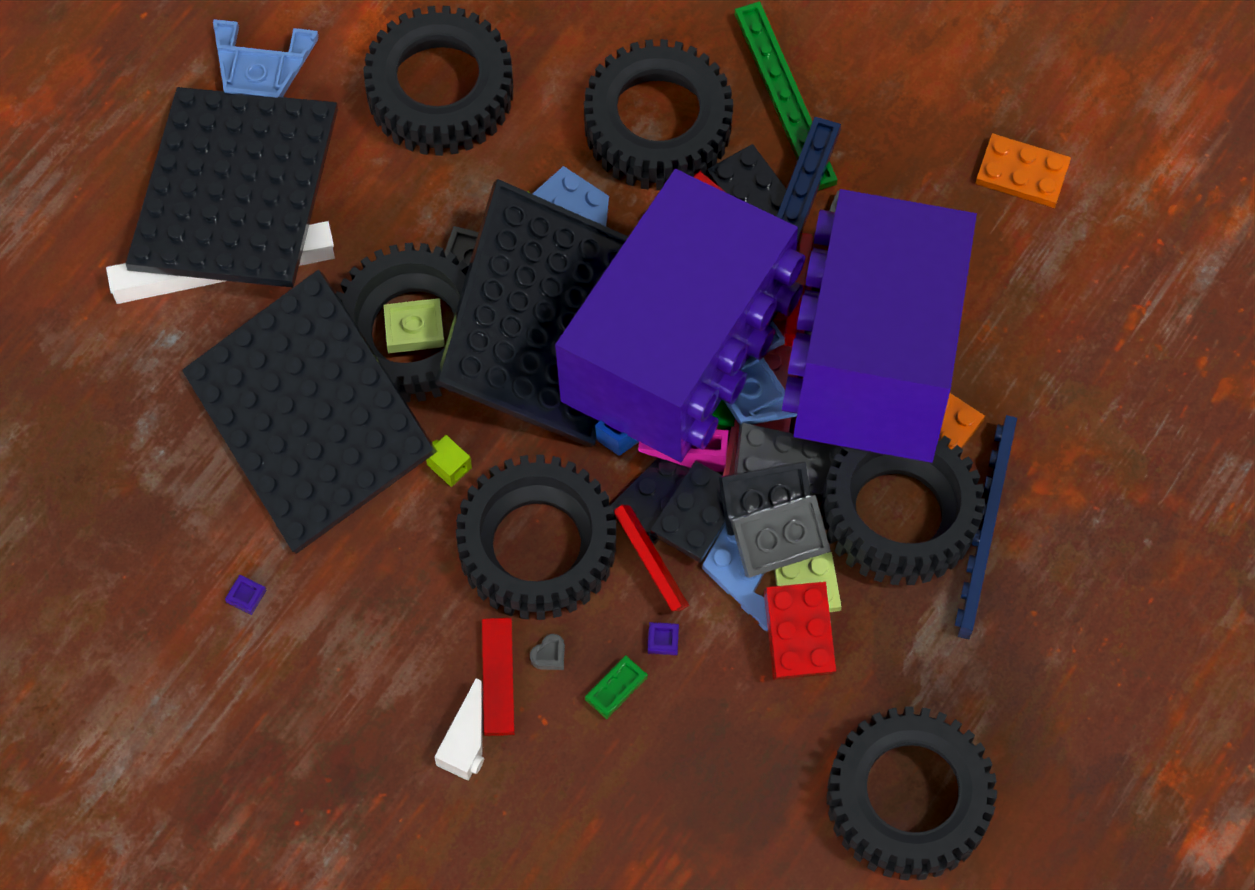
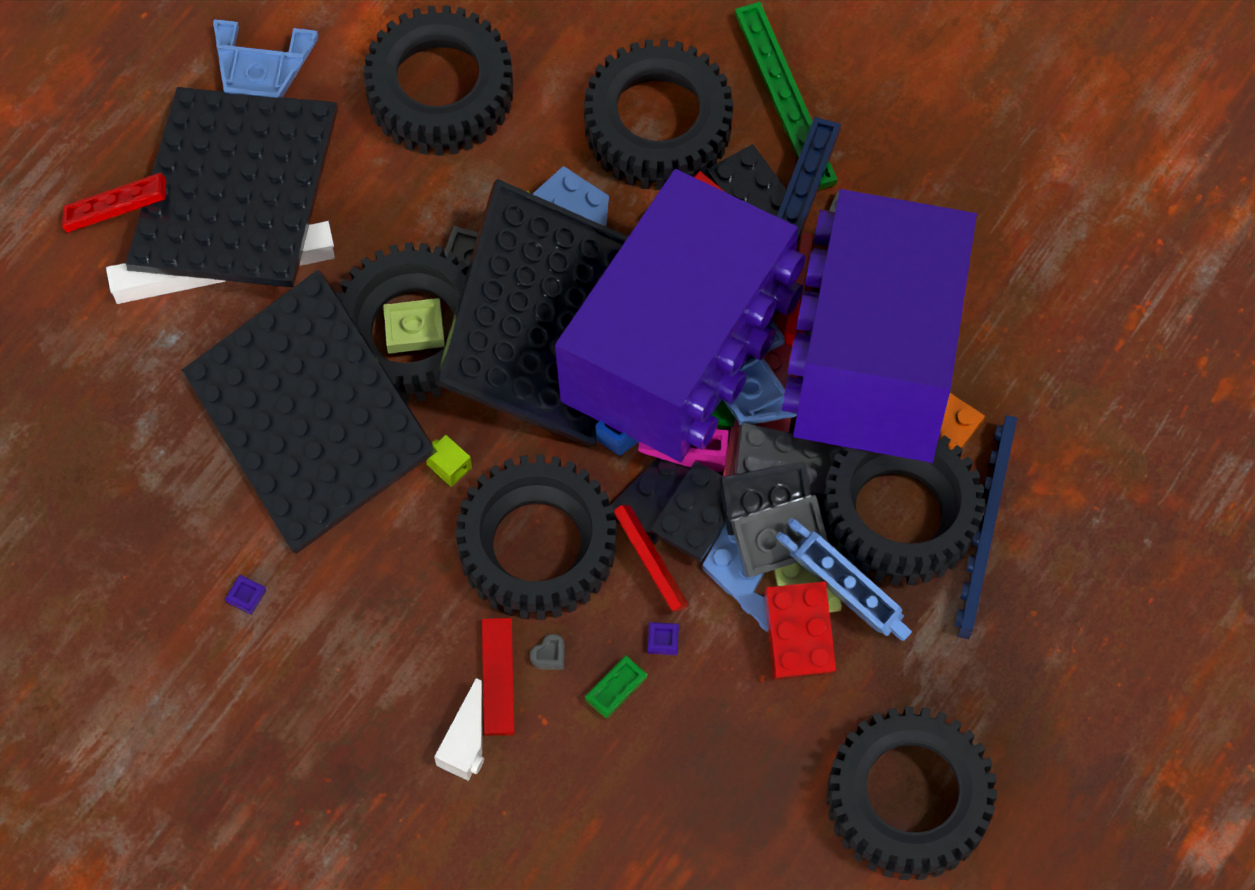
orange plate [975,133,1071,208] -> none
none -> red tile [62,173,166,233]
none -> medium blue hinge [776,518,912,641]

